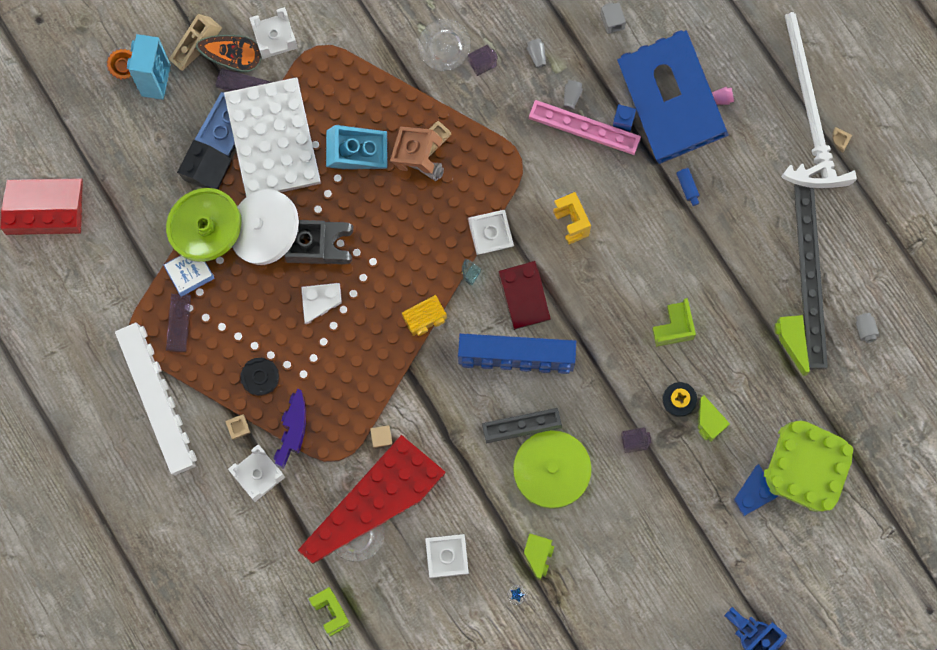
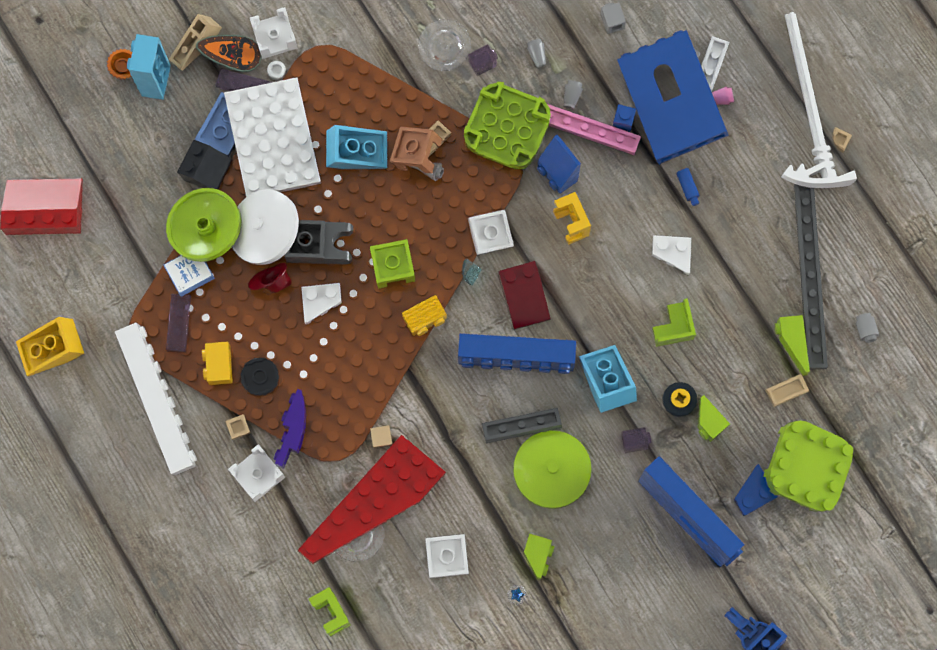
none -> yellow slope [16,317,84,376]
none -> yellow brick [202,342,233,385]
none -> dark red piece [248,262,292,293]
none -> white tile [267,61,286,81]
none -> lime panel [370,239,415,289]
none -> lime plate [464,81,551,169]
none -> blue slope [537,134,581,194]
none -> medium azure slope [579,345,637,413]
none -> blue panel [638,456,745,567]
none -> white wing [652,235,691,275]
none -> white tile [701,36,729,92]
none -> tan tile [765,374,809,407]

